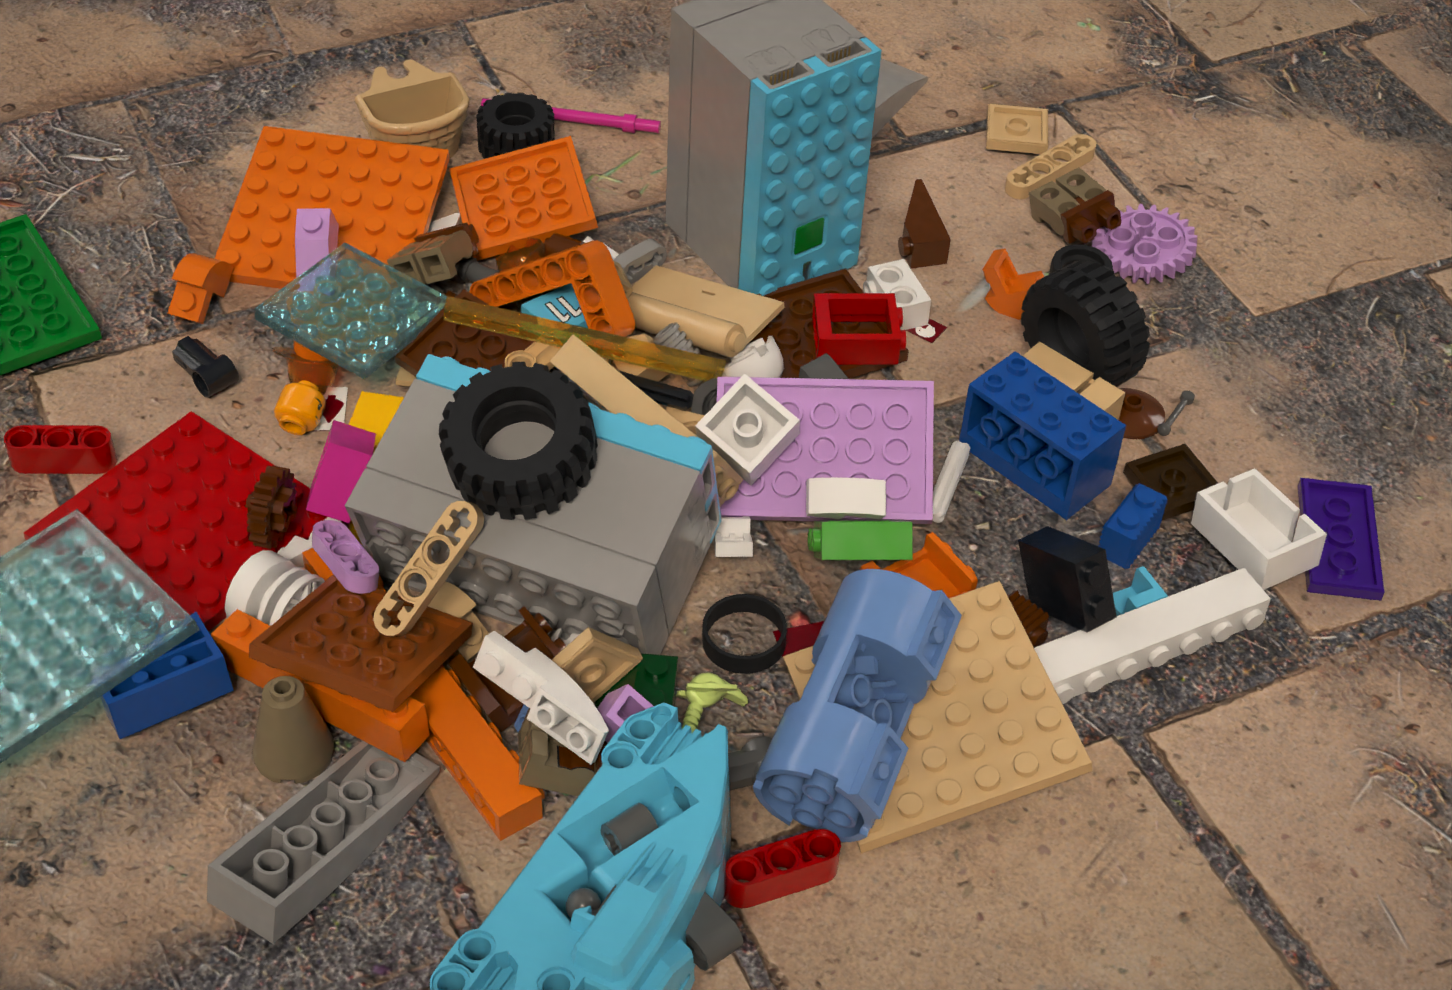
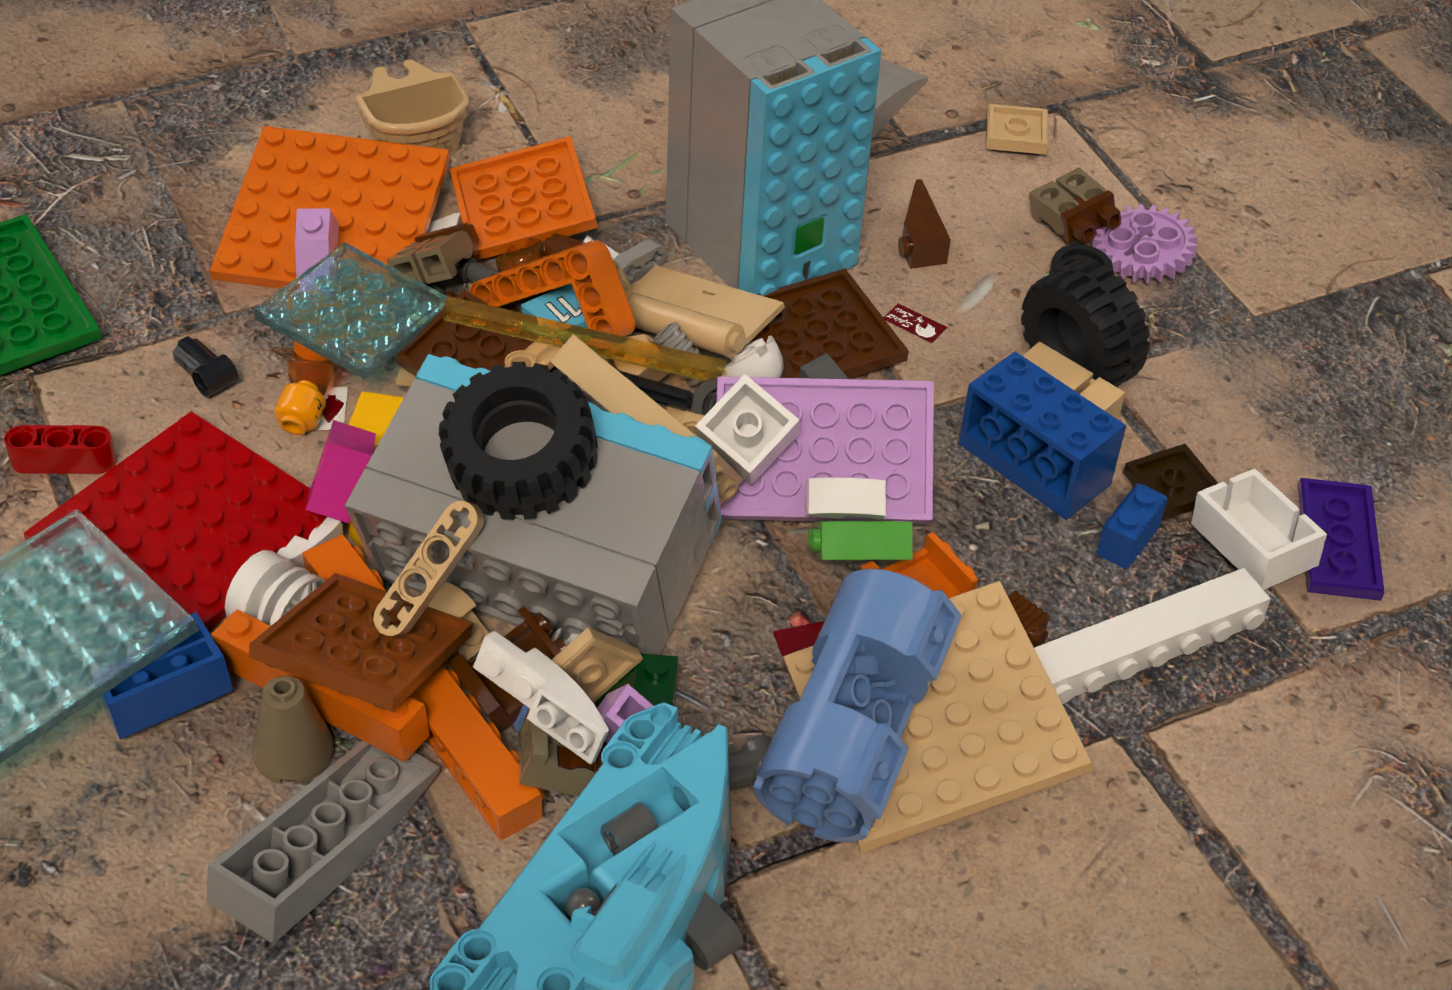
orange brick [167,253,234,324] -> none
reddish brown gear [245,465,298,549] -> none
lavender beam [312,520,379,594] -> none
black tyre [476,92,555,159] -> none
dark pink bar [481,98,661,133] -> none
yellowish green piece [676,672,748,733] -> none
black tyre [702,594,787,674] -> none
white slope [713,516,753,557] -> none
red beam [724,829,841,909] -> none
red window [812,293,906,365] -> none
white brick [863,259,931,330] -> none
white axle [933,440,970,523] -> none
orange brick [982,248,1044,320] -> none
tan beam [1005,134,1097,199] -> none
black brick [1018,526,1117,632] -> none
medium azure panel [1113,566,1168,616] -> none
reddish brown dish [1119,388,1165,439] -> none
dark grey hinge [1157,391,1195,436] -> none

